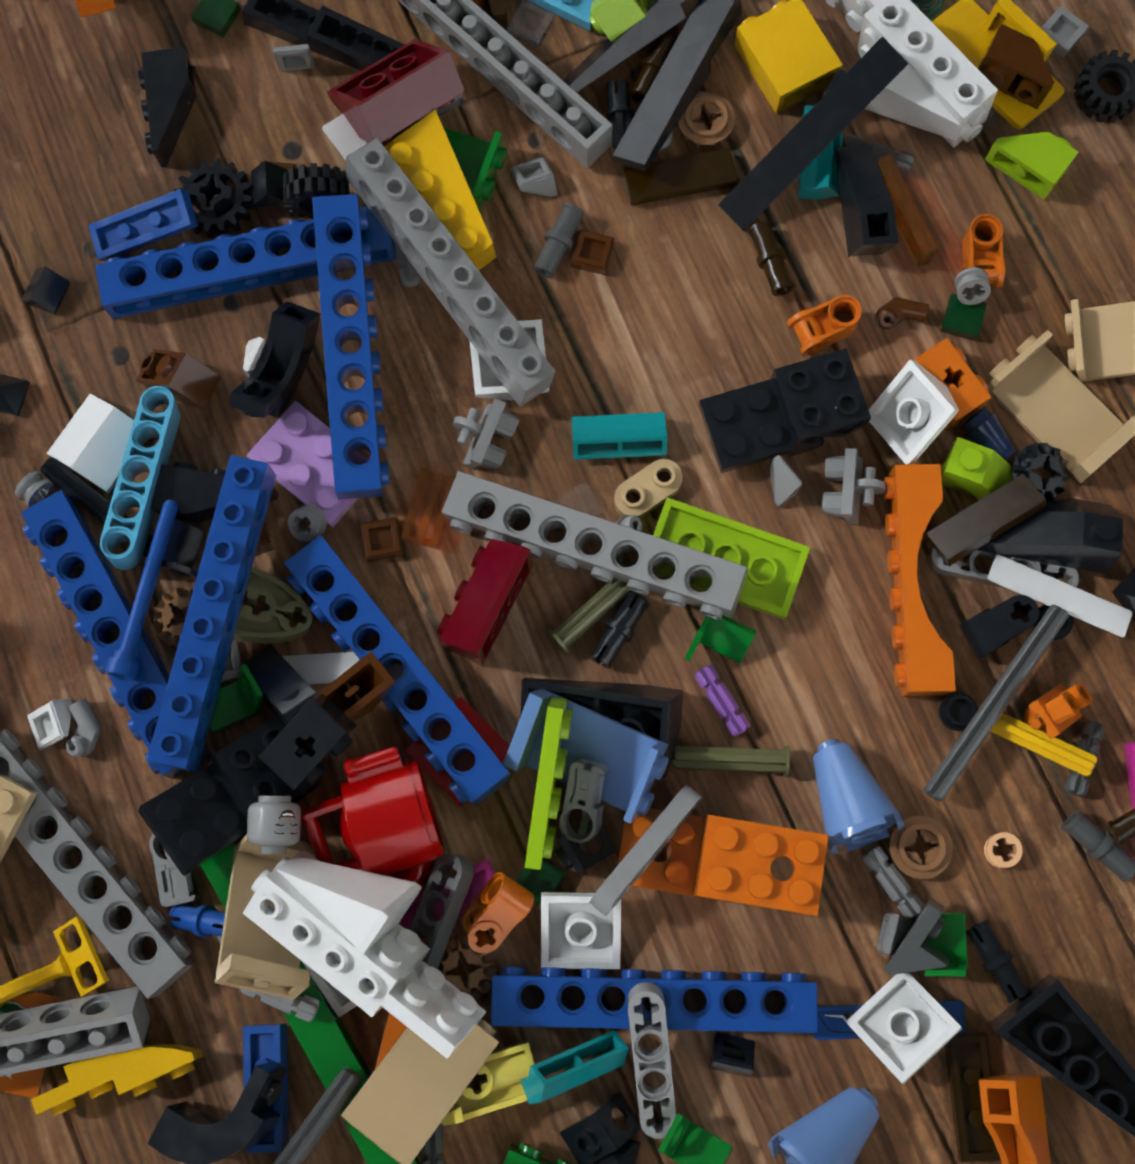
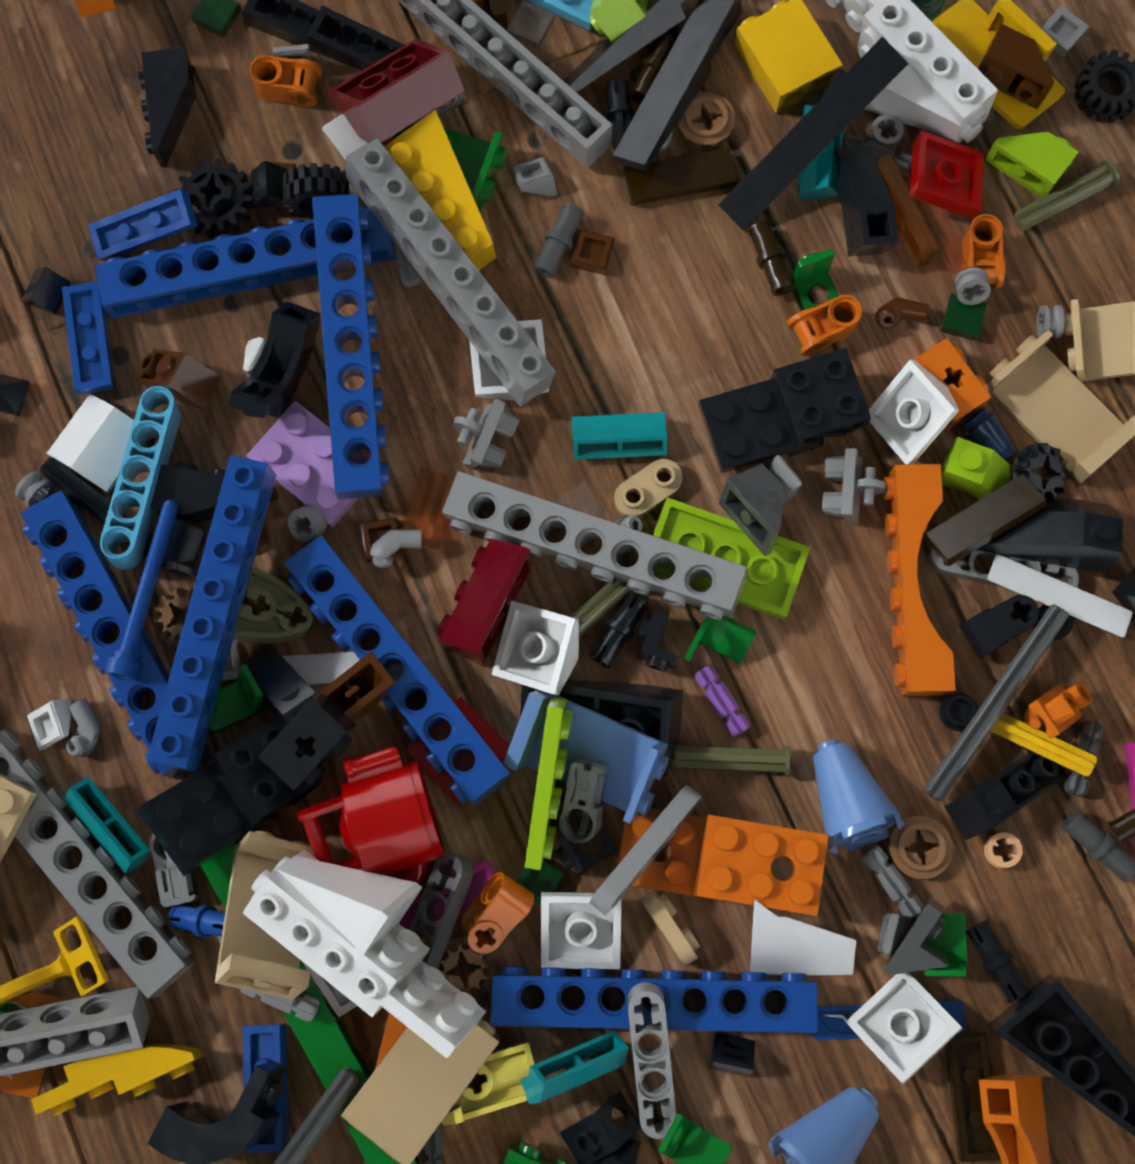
light grey head [247,796,301,854] -> none
none -> blue plate [62,281,116,395]
none -> teal piece [64,777,150,874]
none -> orange piece [250,55,322,107]
none -> light grey arm [370,530,423,568]
none -> white slope [491,600,579,695]
none -> black bracket [637,608,680,672]
none -> tan plate [640,891,700,967]
none -> flat silver slope [719,463,786,556]
none -> white sticker [750,899,856,976]
none -> green bracket [792,249,839,310]
none -> light grey bush [869,114,904,149]
none -> red tile [910,130,984,219]
none -> black slope [944,751,1067,840]
none -> olive axle [1013,160,1120,230]
none -> light grey bush [1037,305,1065,338]

